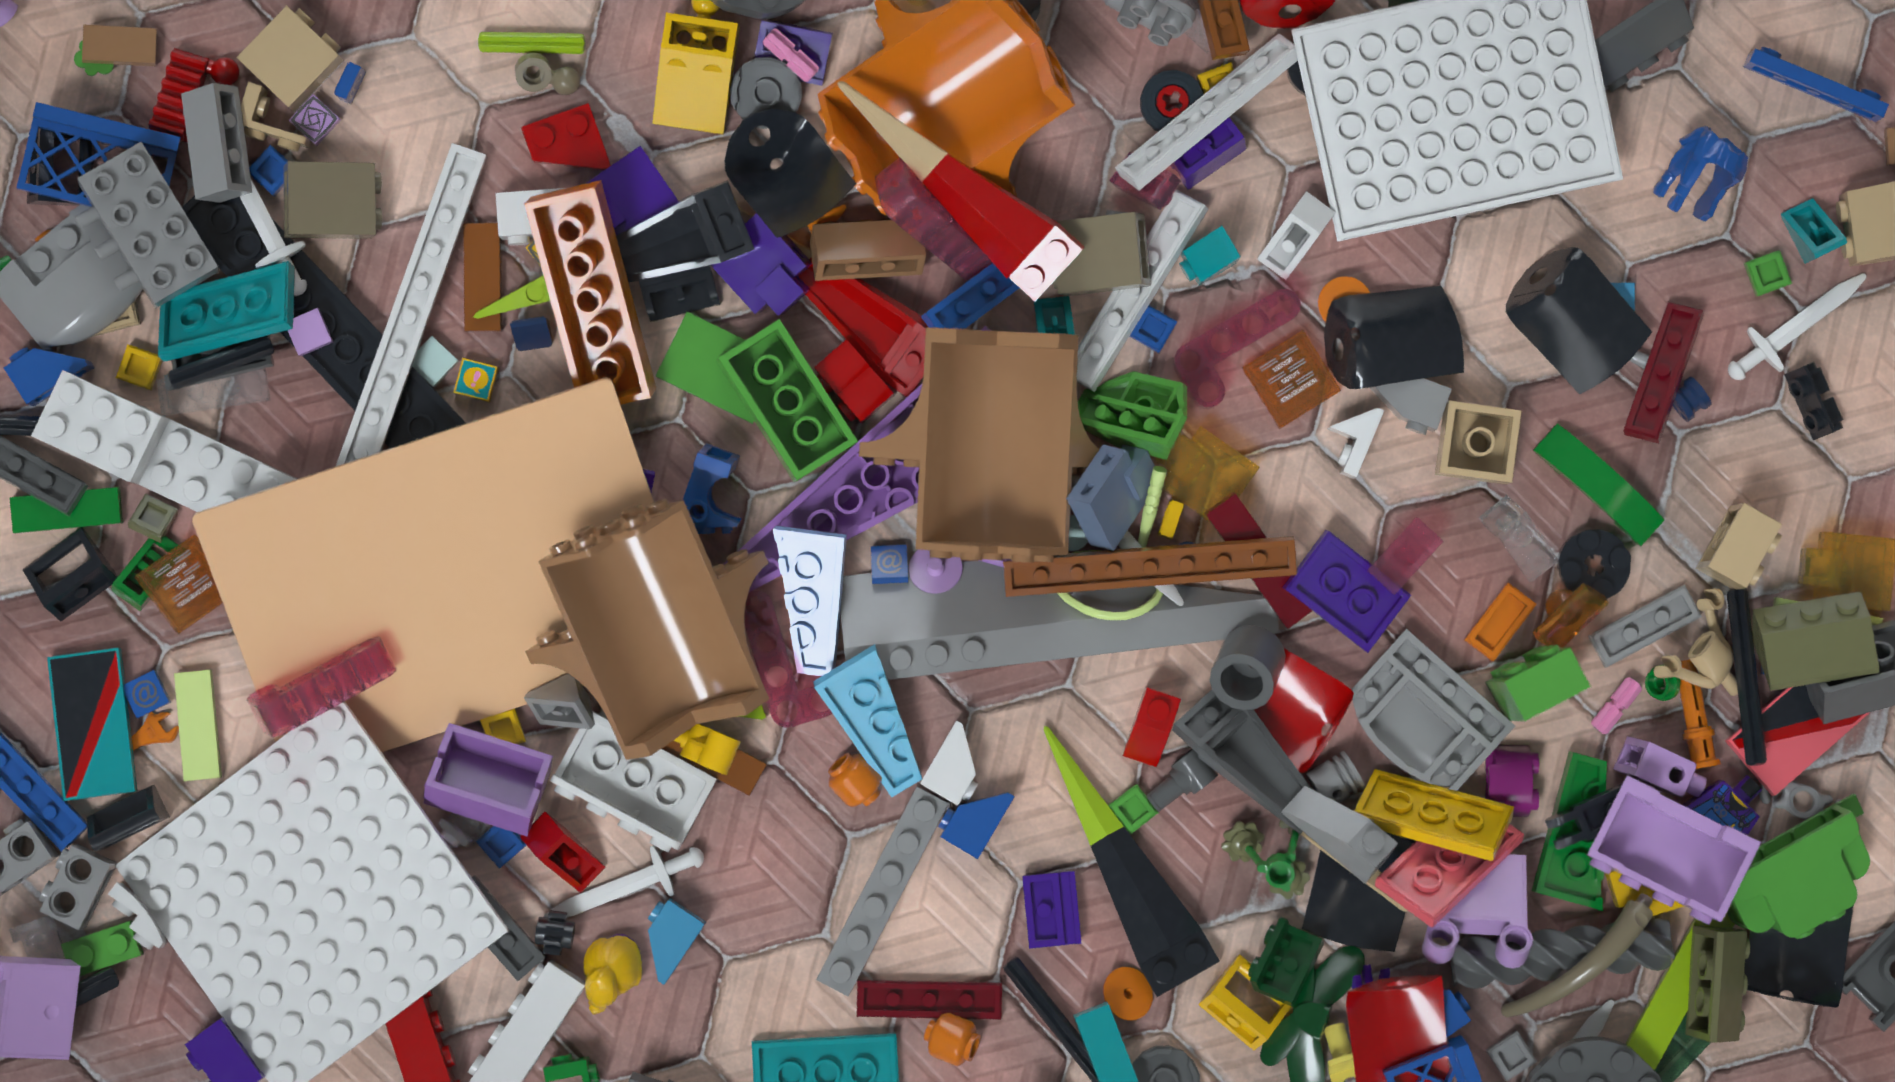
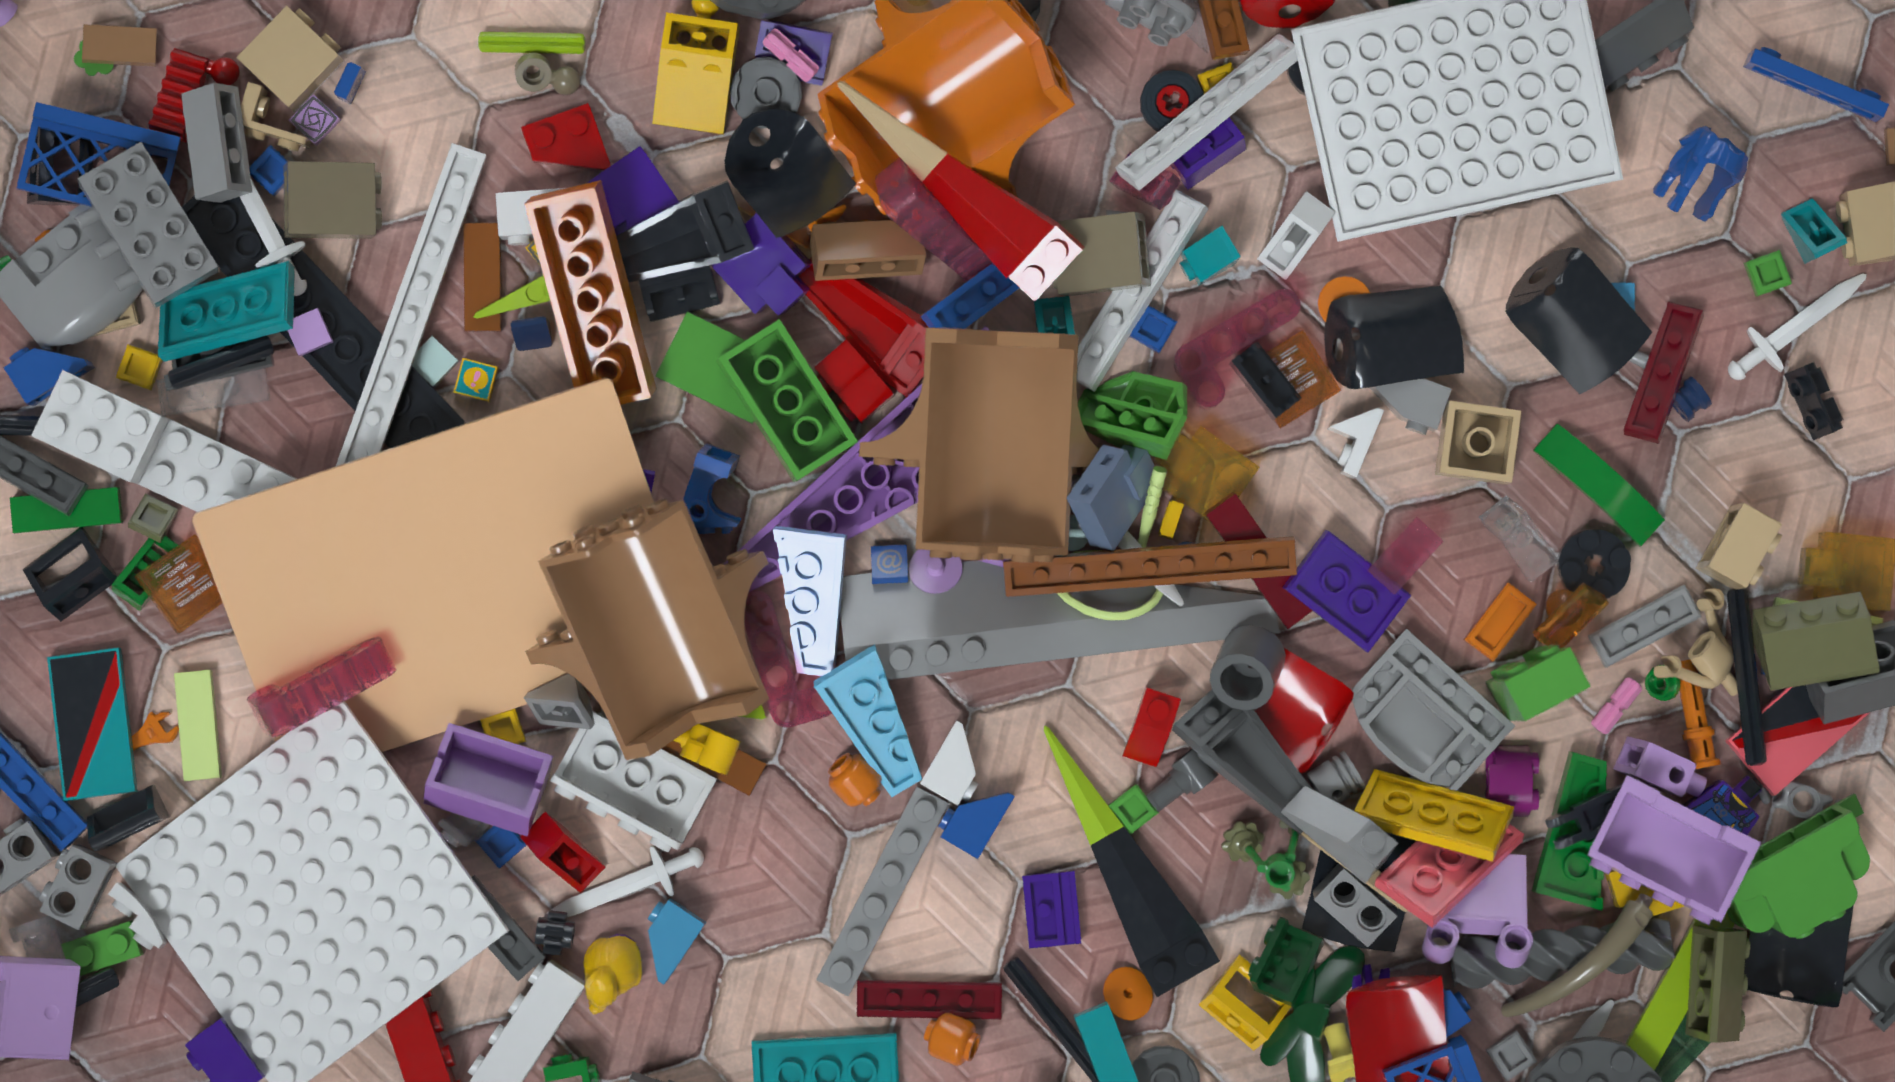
blue tile [124,670,171,718] -> none
none -> black hinge [1229,341,1302,420]
none -> light grey brick [1313,863,1397,947]

